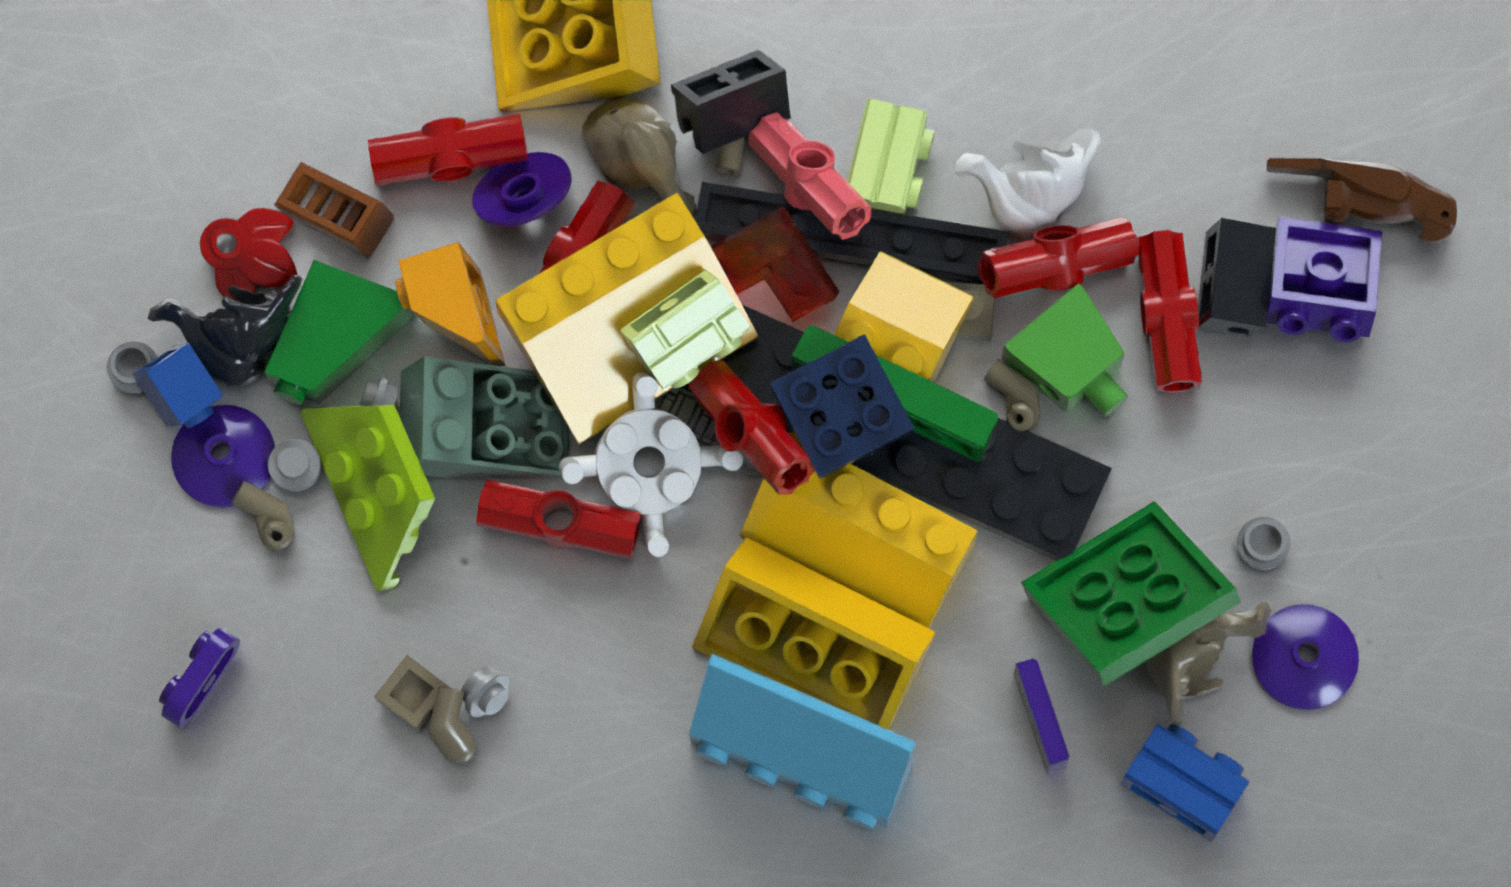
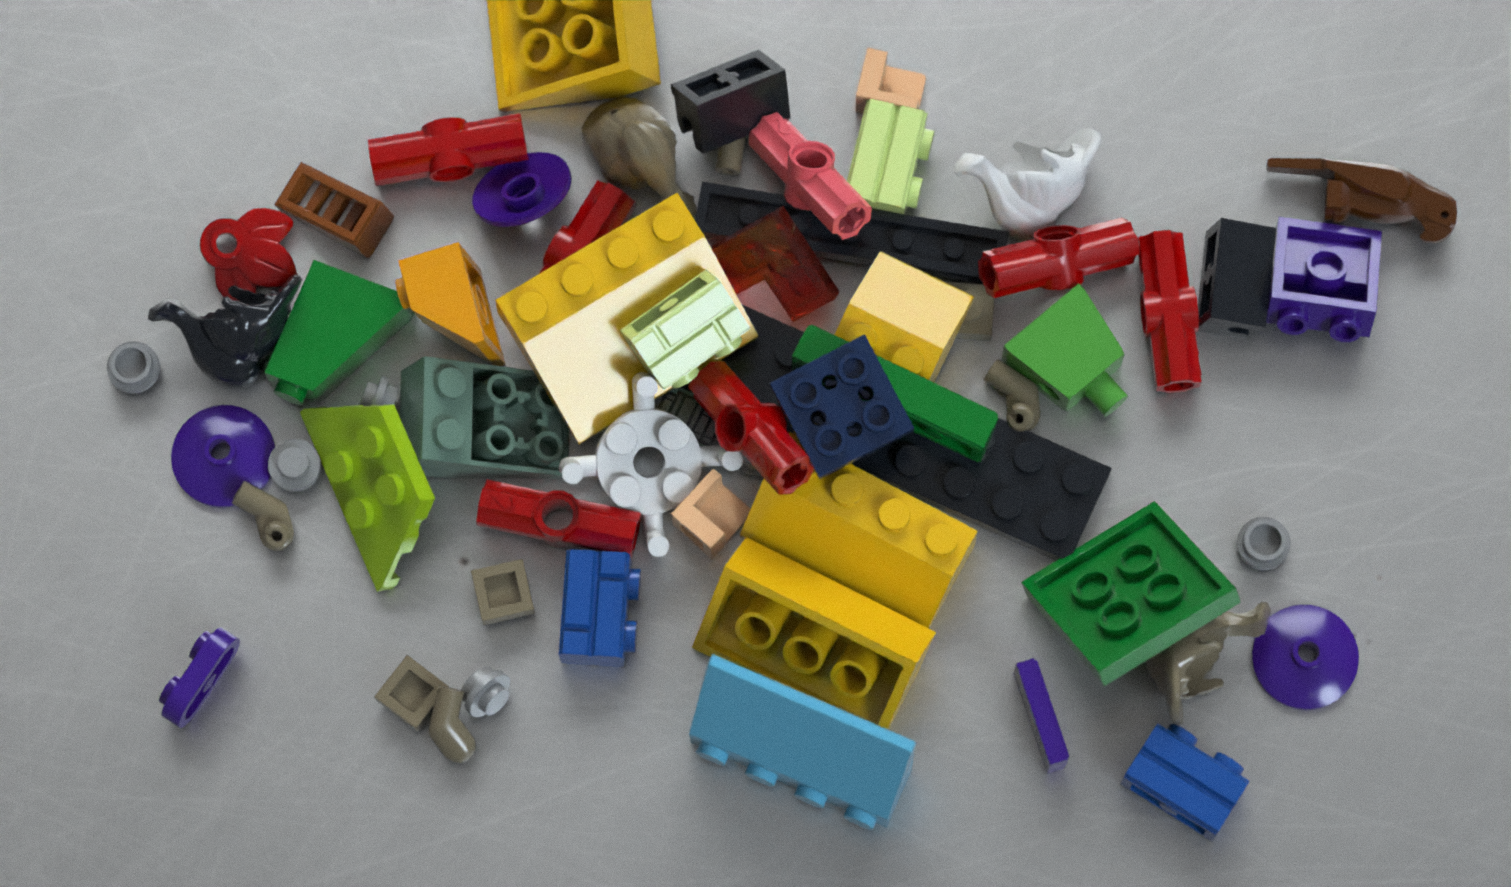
blue brick [132,343,223,429] -> none
none -> dark tan plate [471,559,535,625]
none -> blue brick [558,549,641,667]
none -> light nougat panel [671,468,751,559]
none -> light nougat panel [855,47,926,114]

